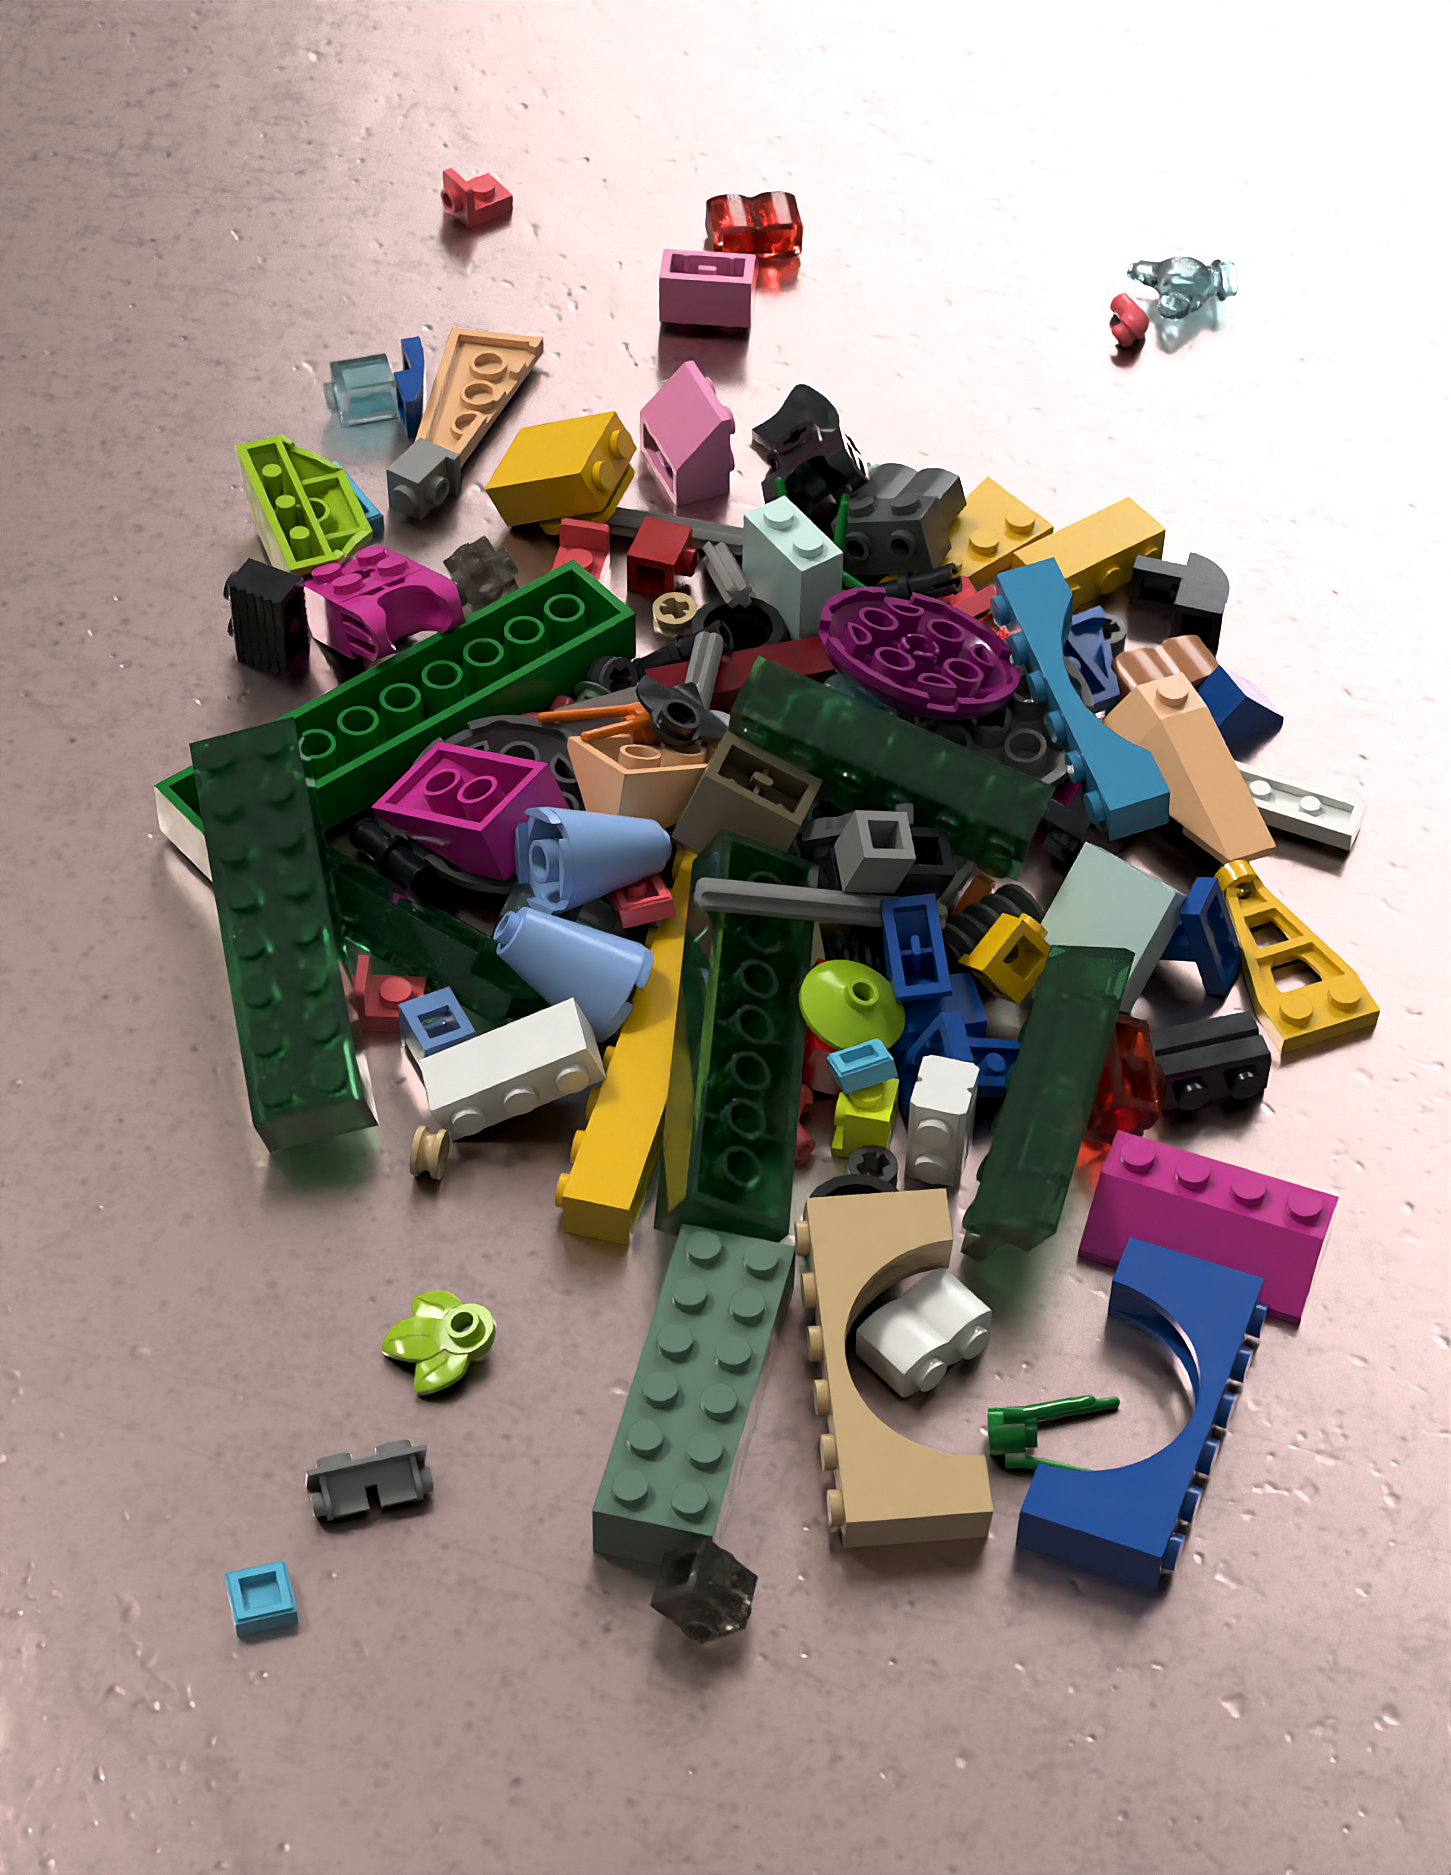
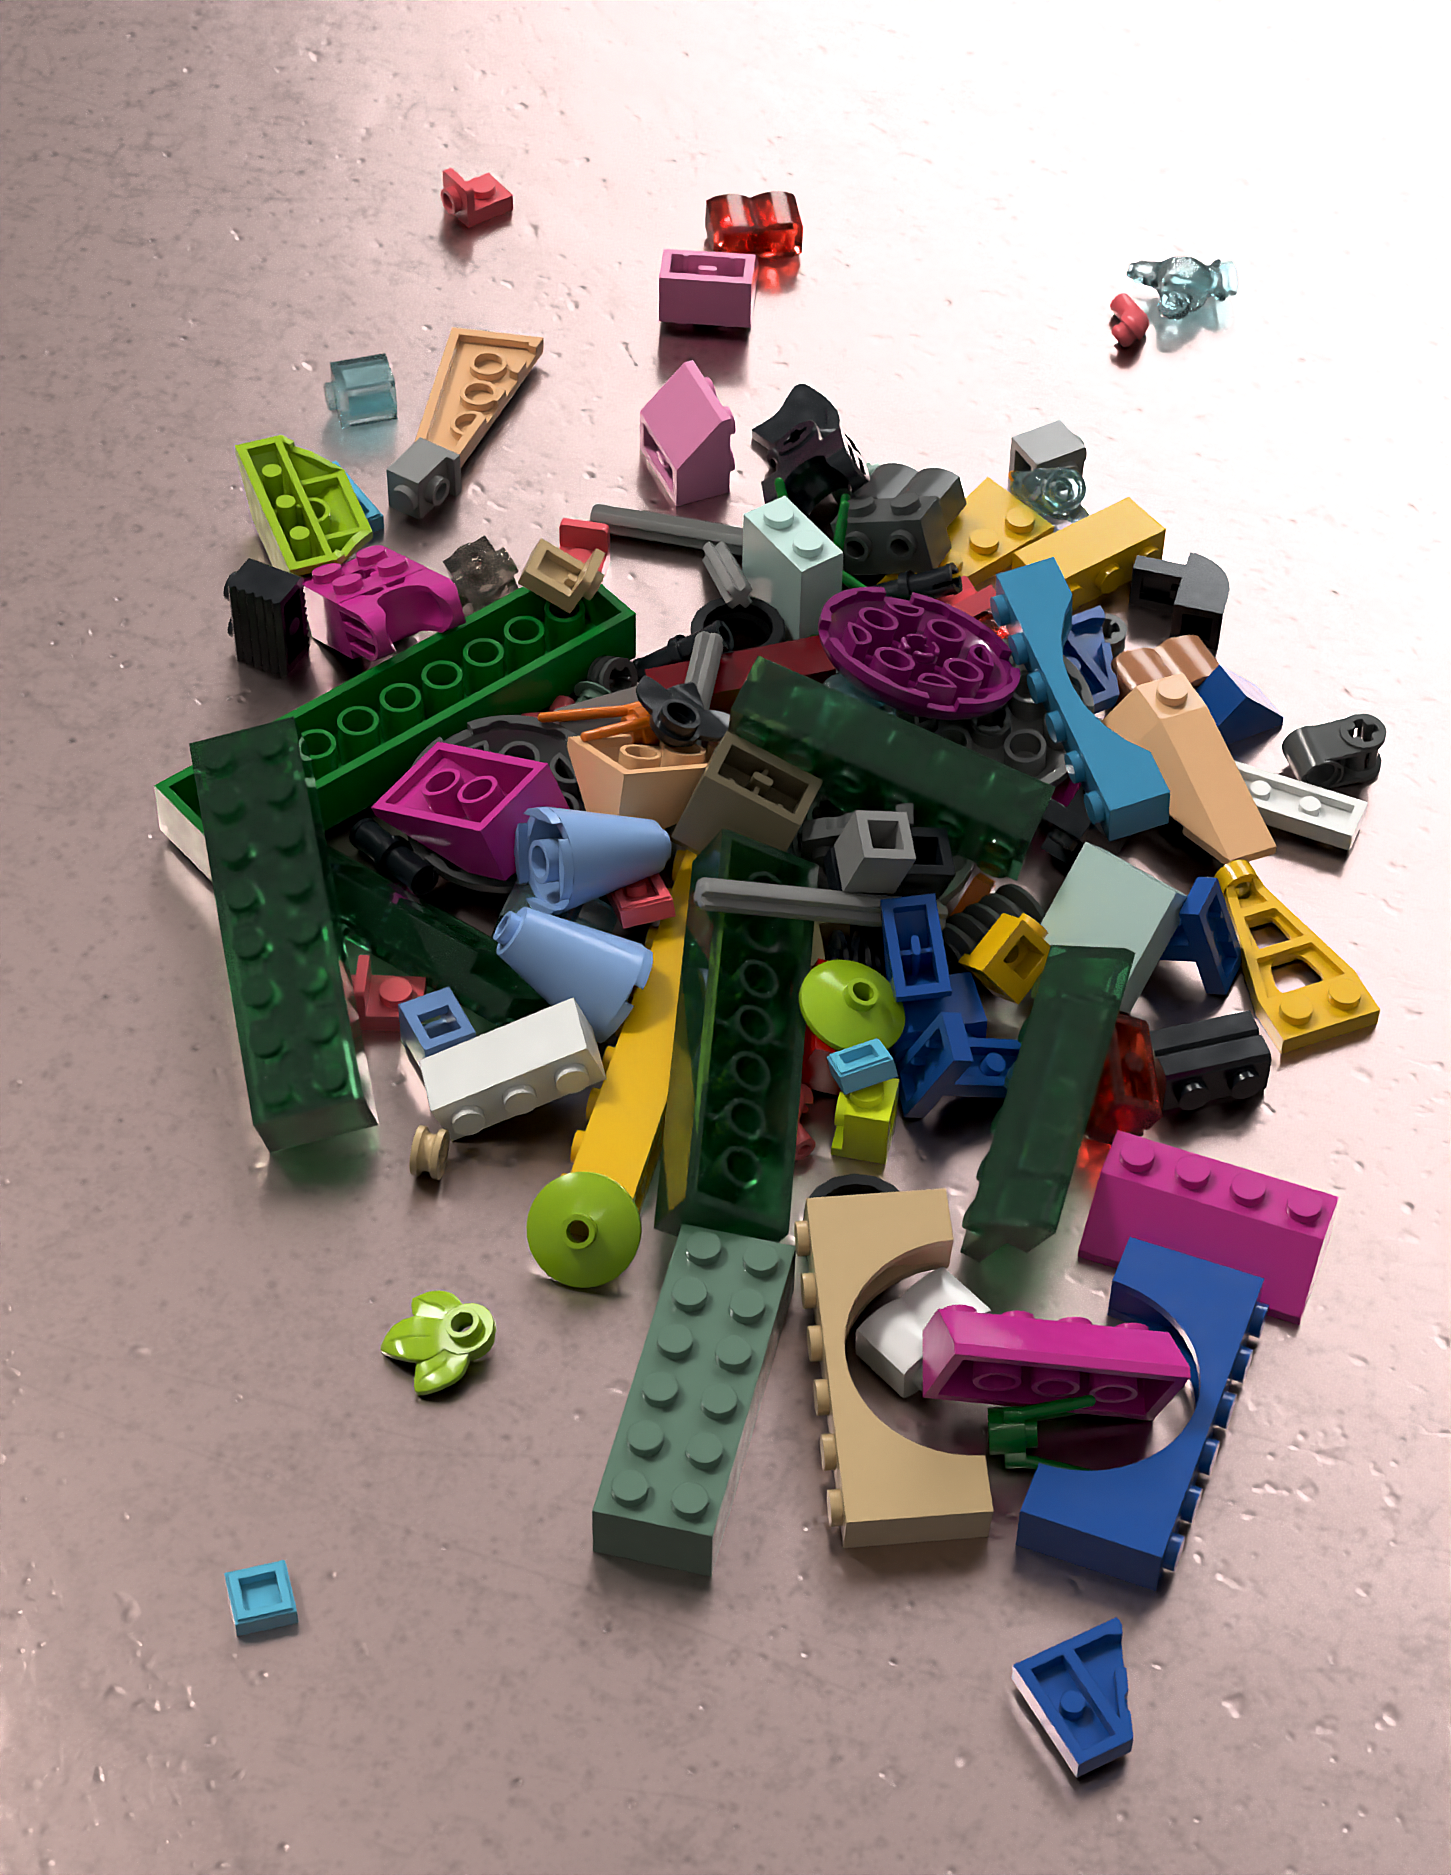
light grey hinge [305,1439,434,1521] -> none
blue slope [394,336,427,438] -> none
yellow brick [484,411,637,535] -> none
red brick [627,517,699,598] -> none
clear smoke brick [650,1538,758,1644] -> none
tan bush [652,592,697,638] -> none
dark grey bush [847,1145,899,1187] -> none
white brick [905,1055,979,1186] -> none
none -> tan bracket [517,538,605,613]
none -> lime dish [526,1171,641,1288]
none -> dark pink slope [923,1305,1190,1421]
none -> brick [1008,419,1087,501]
none -> clear light blue animal [1008,467,1089,524]
none -> blue wing [1011,1617,1133,1778]
none -> dark grey piece [1281,713,1387,790]

